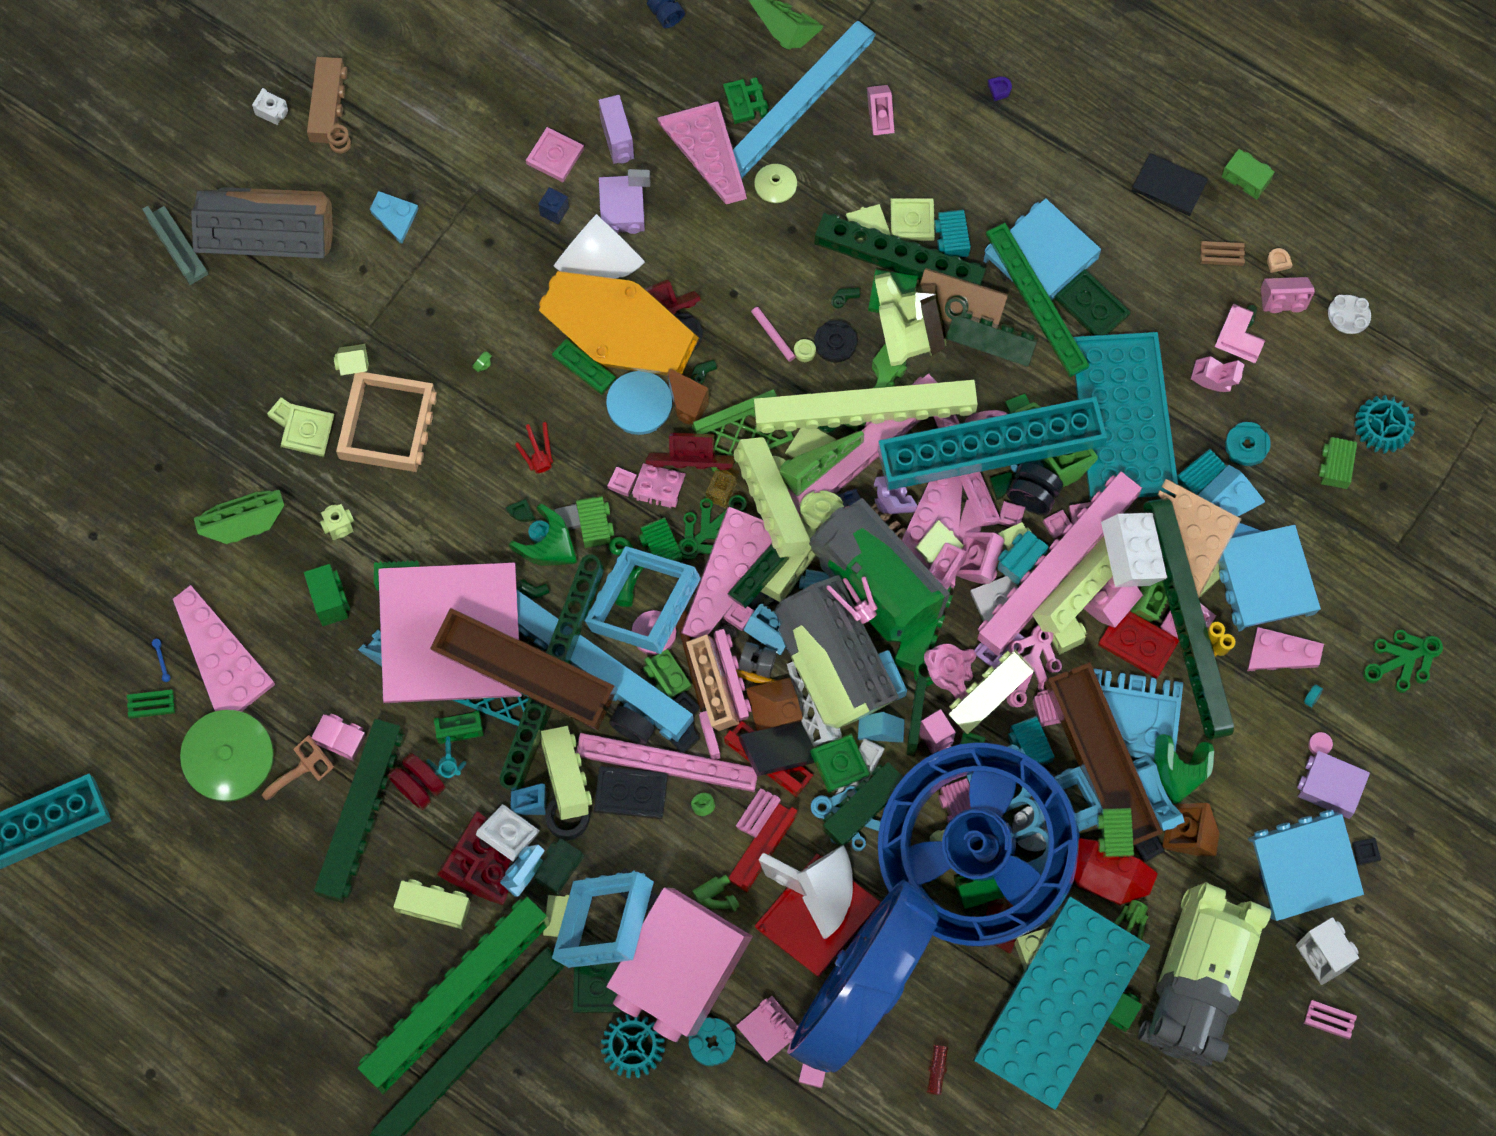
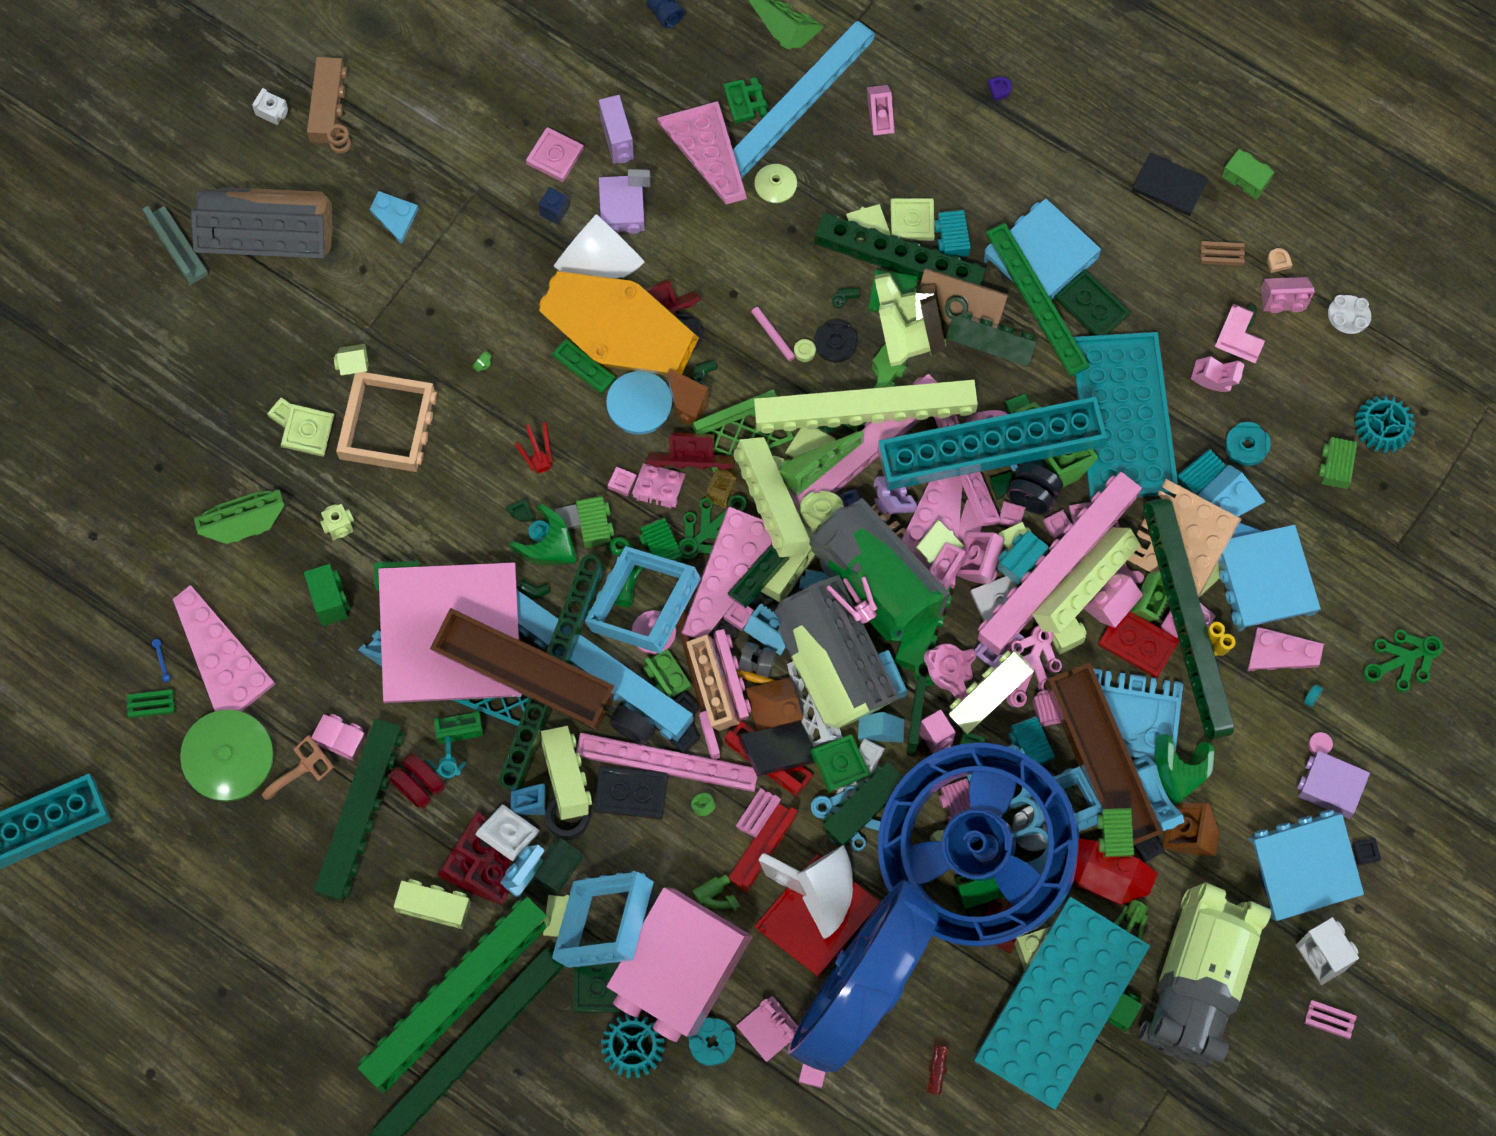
white brick [1101,513,1167,587] -> none

